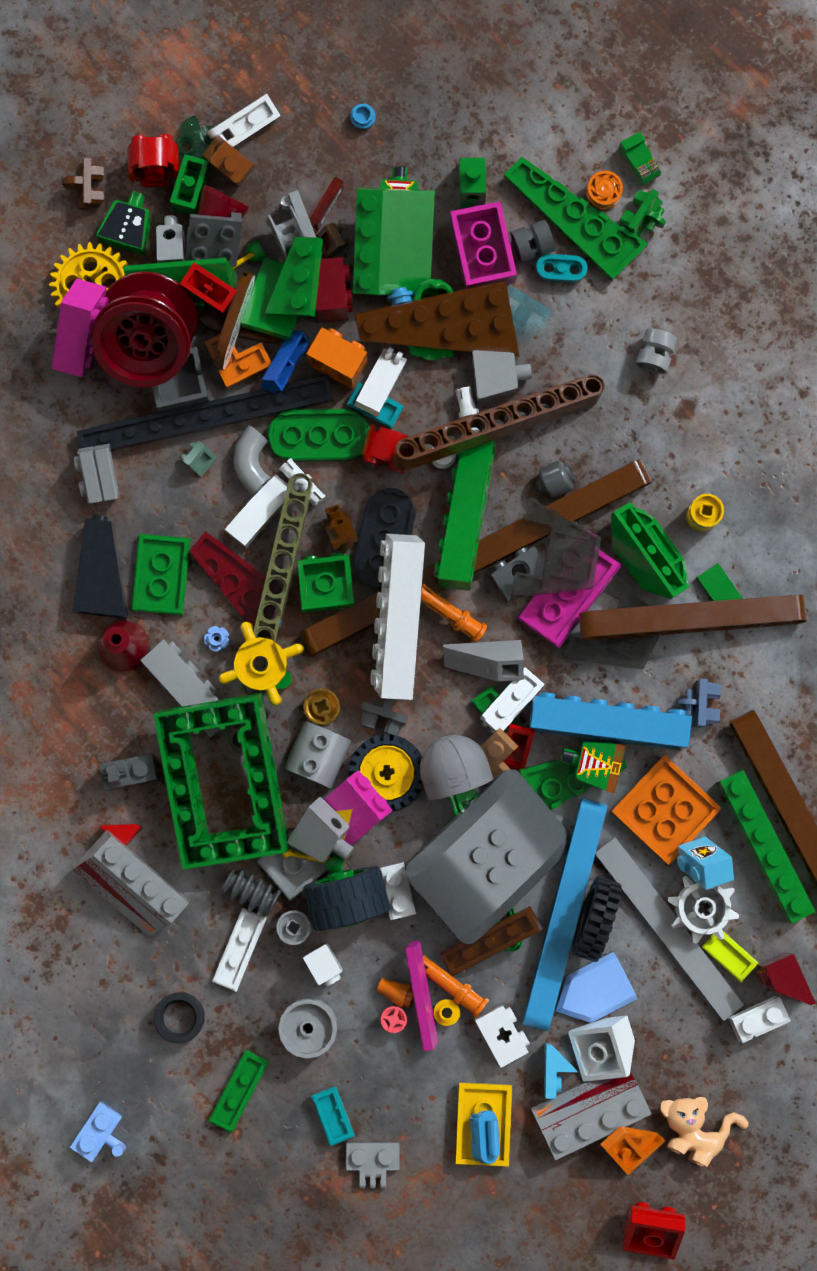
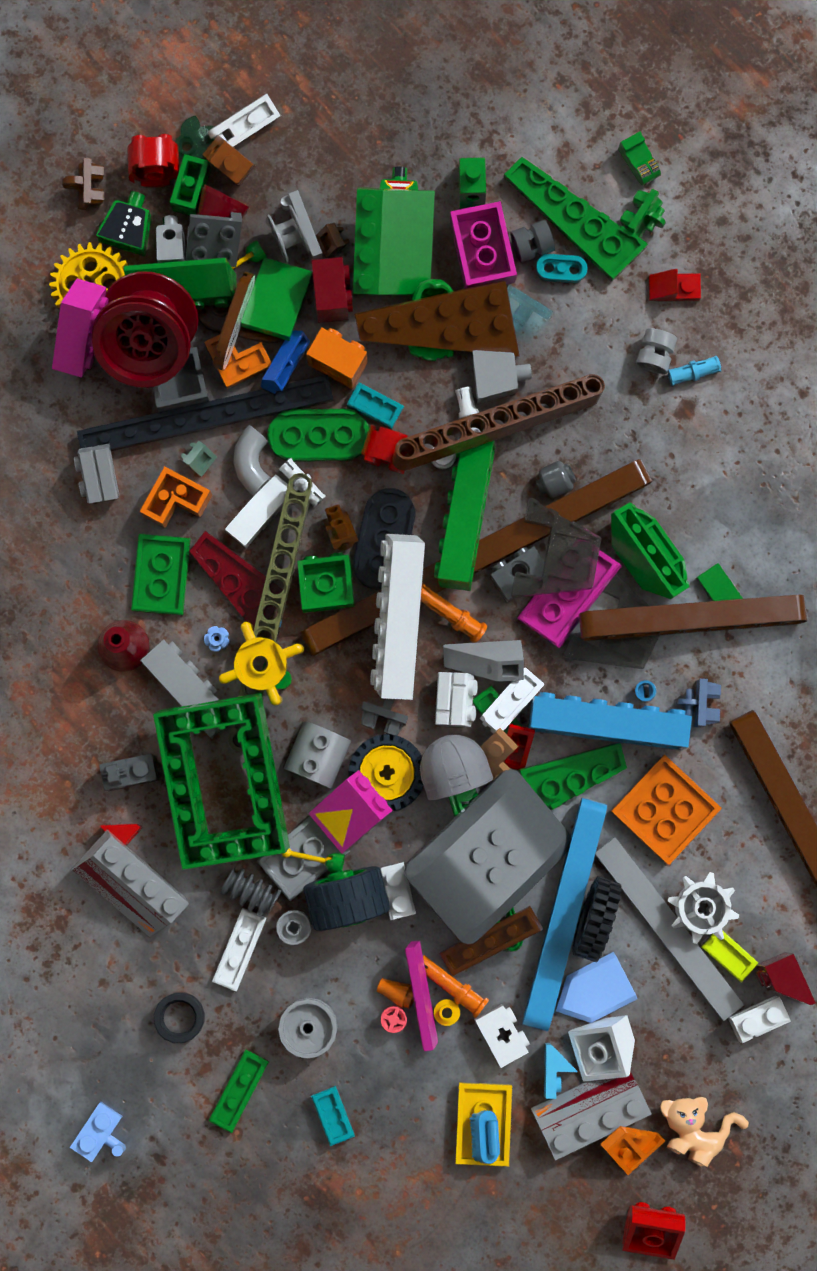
black slope [73,515,128,619] -> none
red slope [180,262,238,313] -> none
green wing [265,237,323,317] -> none
light grey torso [287,797,354,862] -> none
pearl gold wheel [303,688,340,726] -> none
white brick [303,943,343,987] -> none
clear red tile [310,177,344,231] -> none
light grey hinge [346,1142,399,1189] -> none
dark azure plate [350,104,376,129] -> none
white hinge [354,347,407,417] -> none
dark azure plate [387,287,413,305] -> none
torso [560,740,626,794] -> none
orange wheel [586,171,623,211] -> none
medium azure brick [677,836,734,890] -> none
yellow wheel [686,494,724,532] -> none
green brick [716,770,816,924] -> none
none -> orange brick [140,466,213,528]
none -> white brick [435,672,478,727]
none -> dark azure hinge [635,680,657,702]
none -> red slope [649,269,701,301]
none -> medium azure pin [668,356,721,386]

